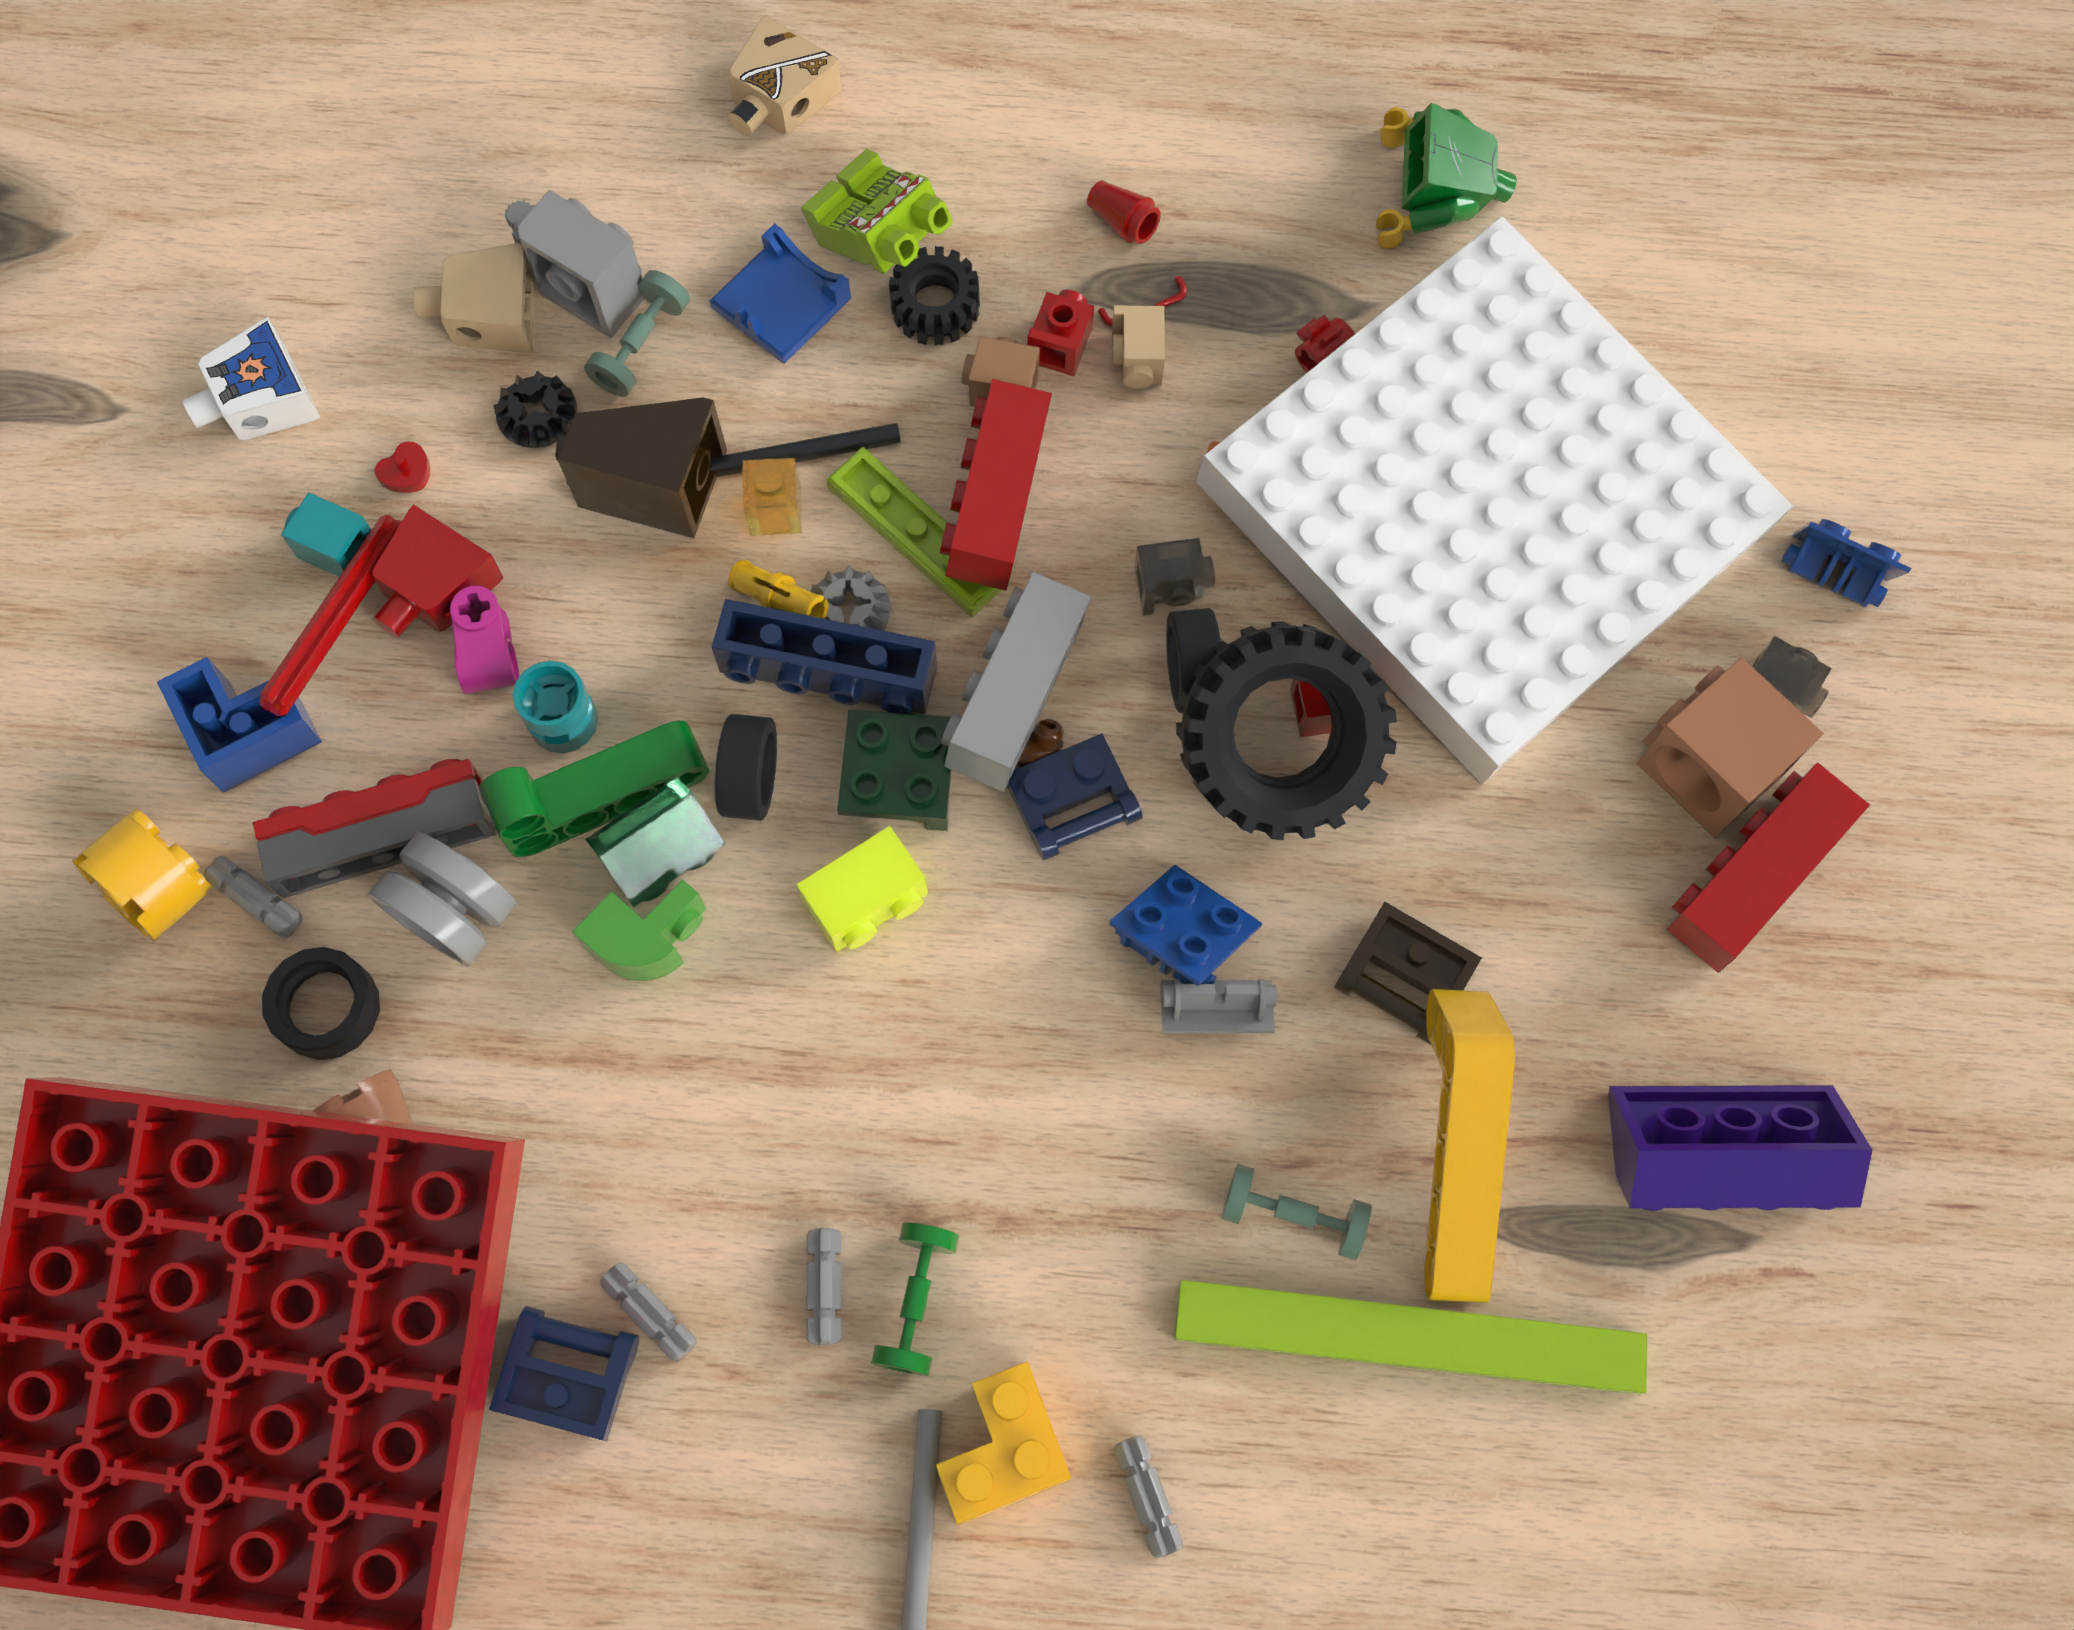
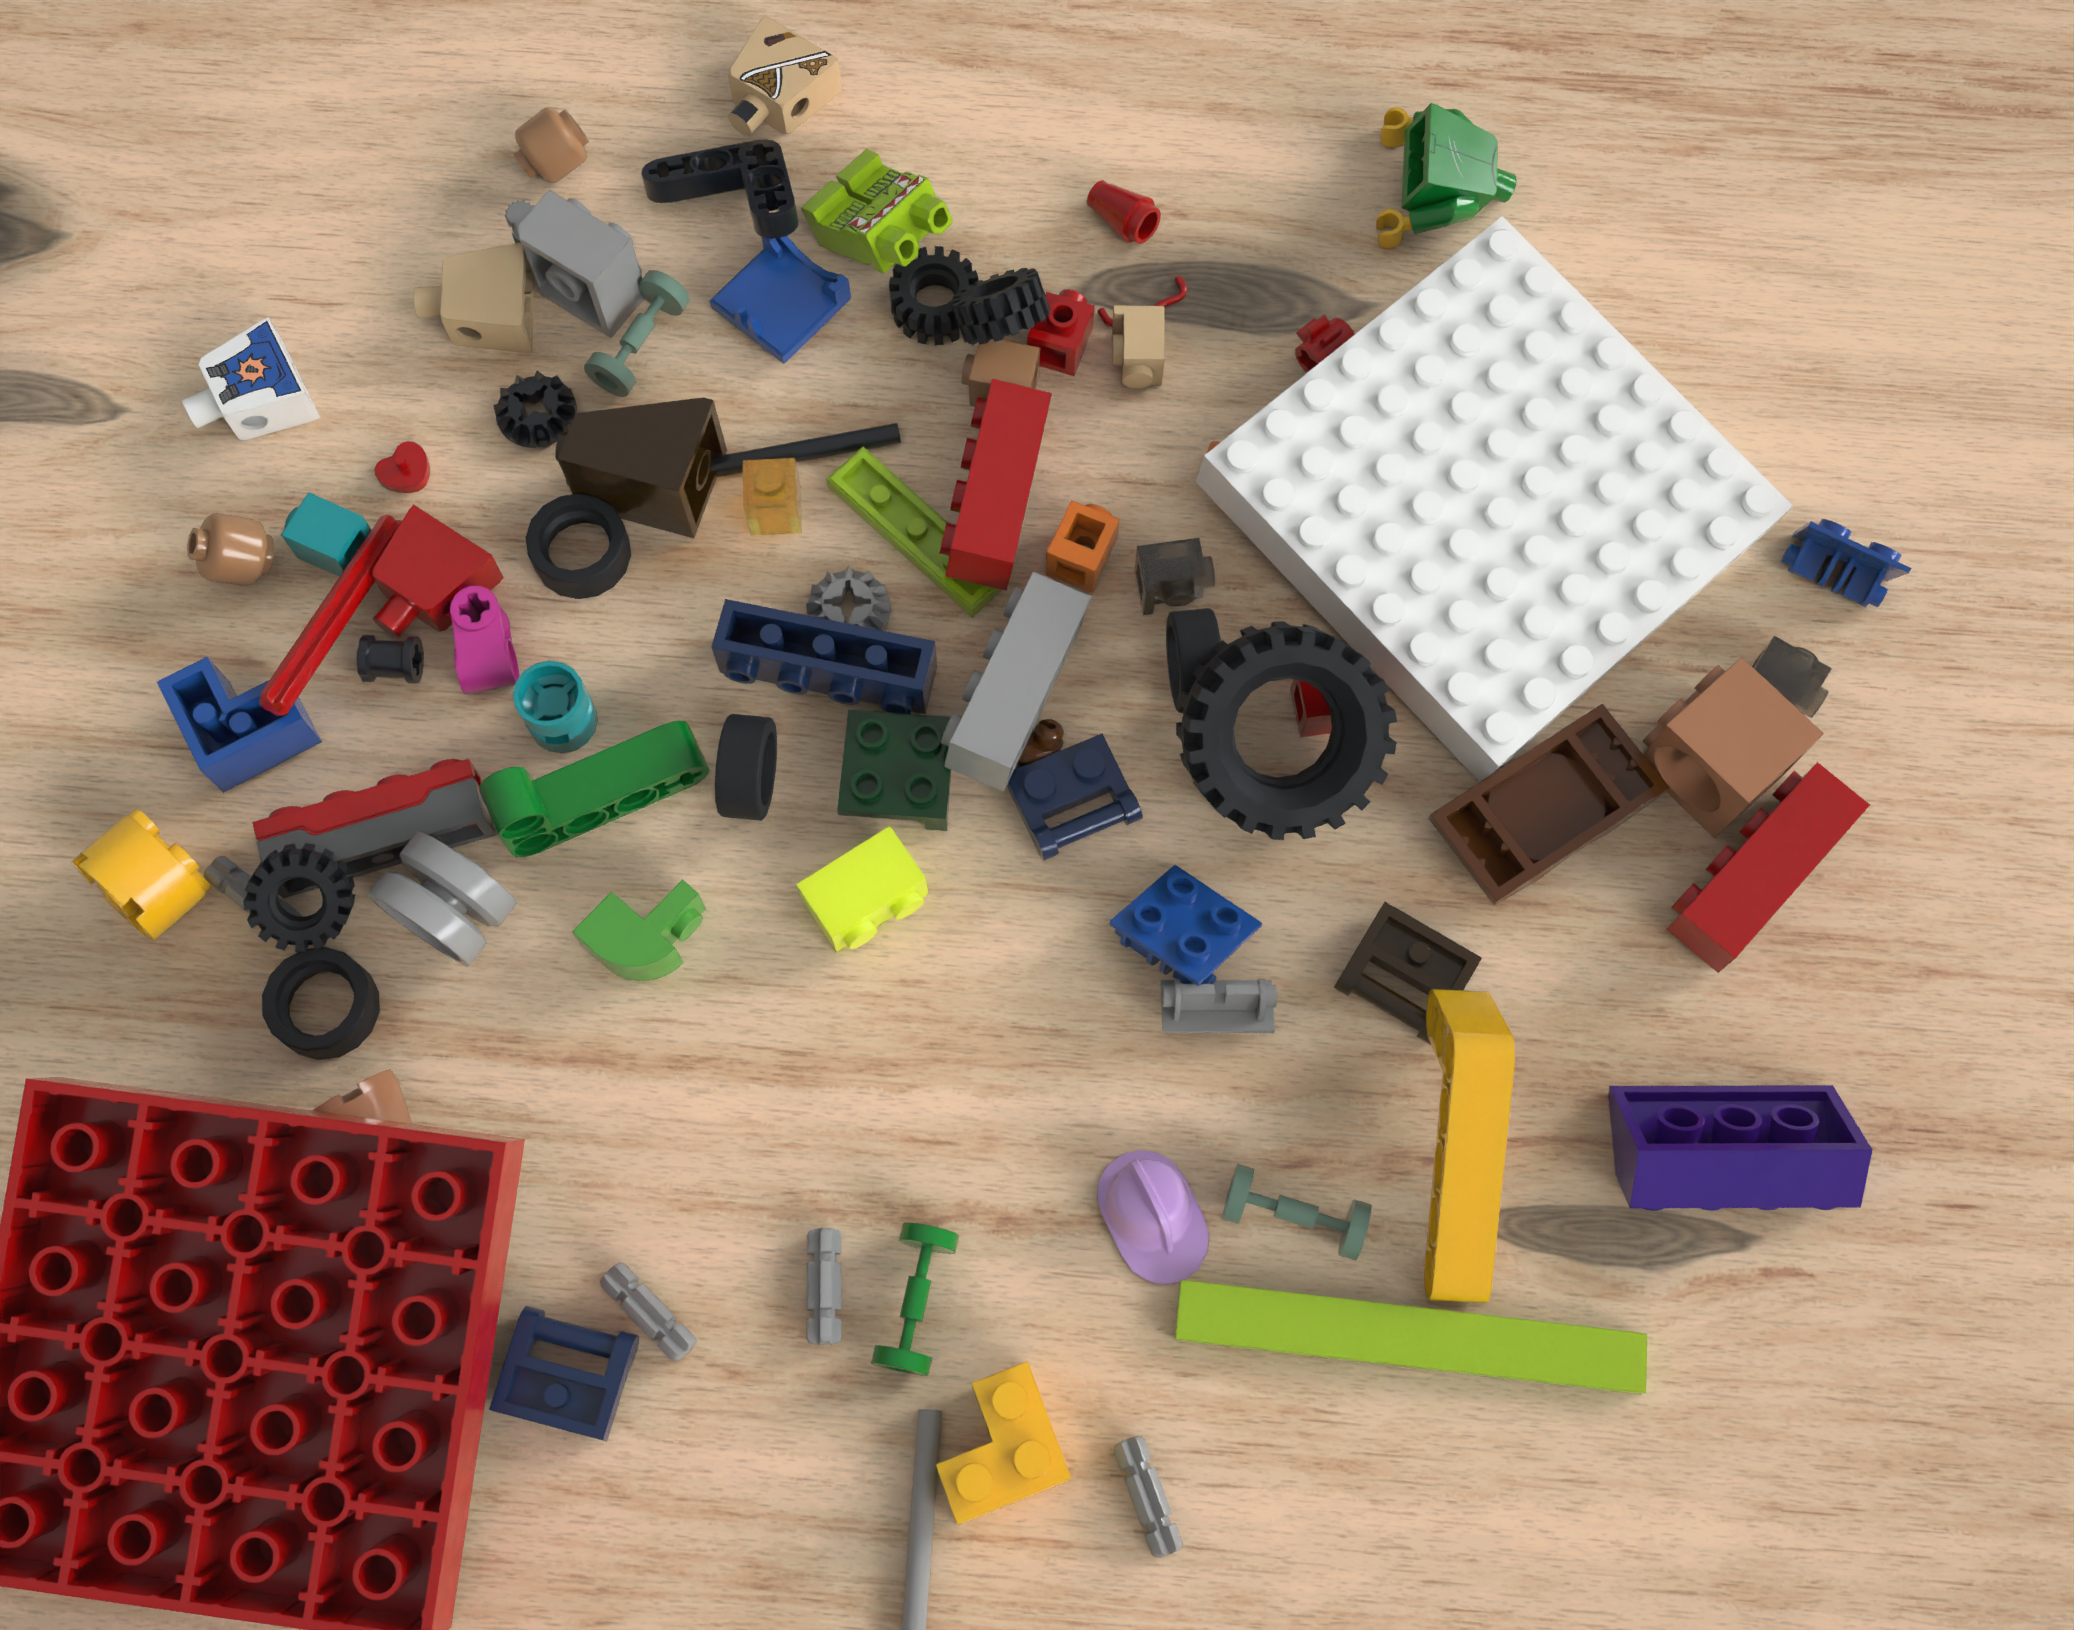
clear green brick [585,778,725,907] -> none
yellow pin [728,559,829,619] -> none
none -> medium nougat head [187,513,274,586]
none -> black tyre [243,843,356,952]
none -> black bush [357,635,424,684]
none -> medium nougat head [514,108,589,183]
none -> black tyre [525,493,631,599]
none -> black beam [641,139,799,239]
none -> black tyre [950,268,1050,345]
none -> orange brick [1046,500,1120,594]
none -> lavender piece [1097,1150,1209,1285]
none -> reddish brown slope [1428,703,1669,905]

